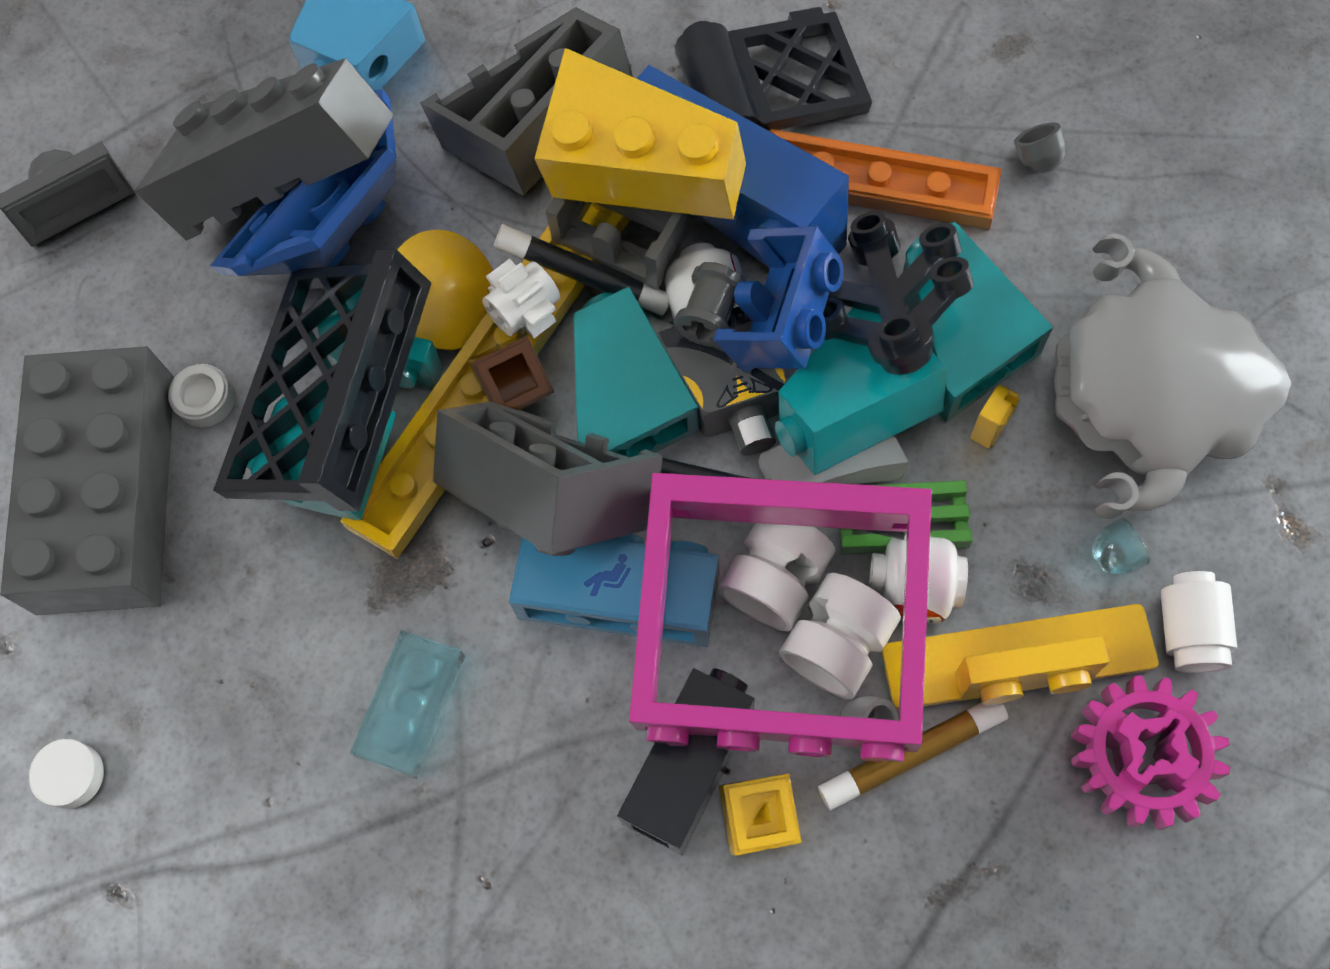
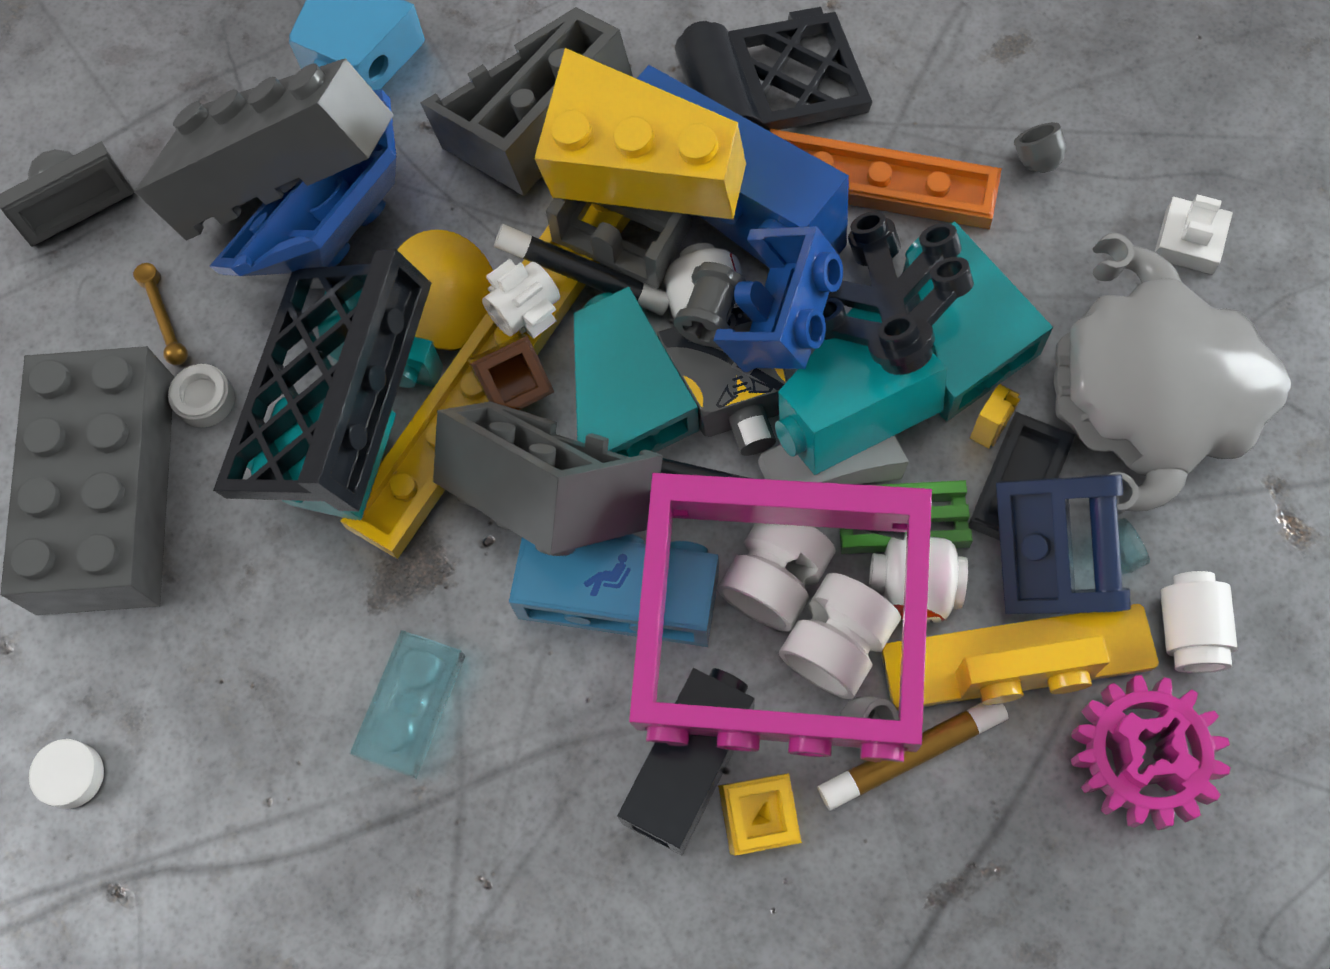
none -> pearl gold hinge [133,263,188,366]
none -> black tile [968,411,1076,540]
none -> dark blue plate [996,474,1131,614]
none -> white tile [1155,194,1233,275]

